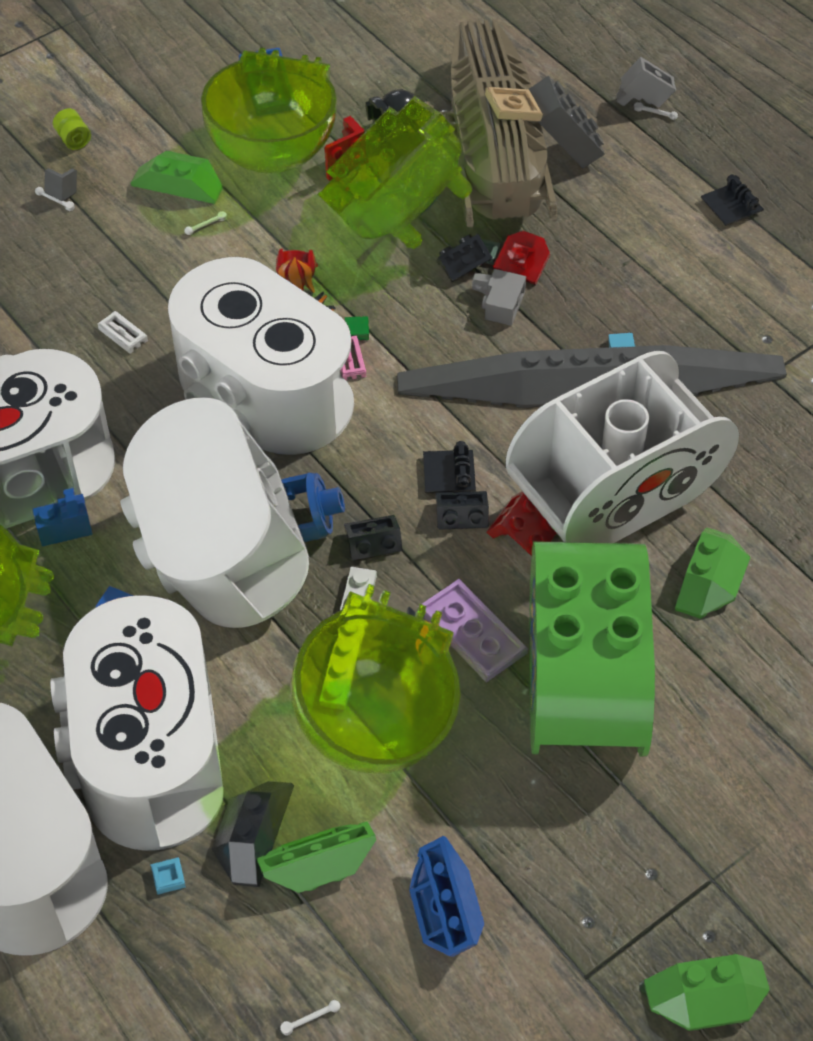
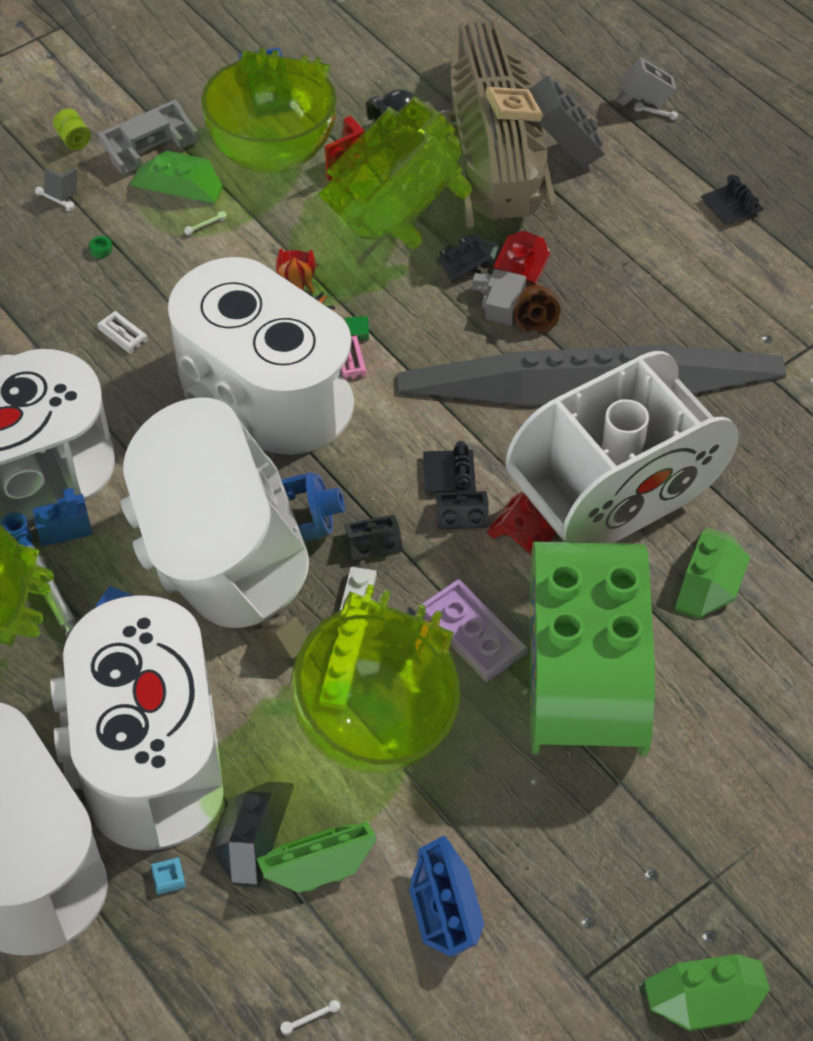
medium azure tile [608,333,635,348] -> none
none -> piece [1,512,77,637]
none -> green tile [89,236,113,258]
none -> light grey bracket [98,99,199,176]
none -> dark tan slope [253,614,312,659]
none -> reddish brown cylinder [513,285,561,334]

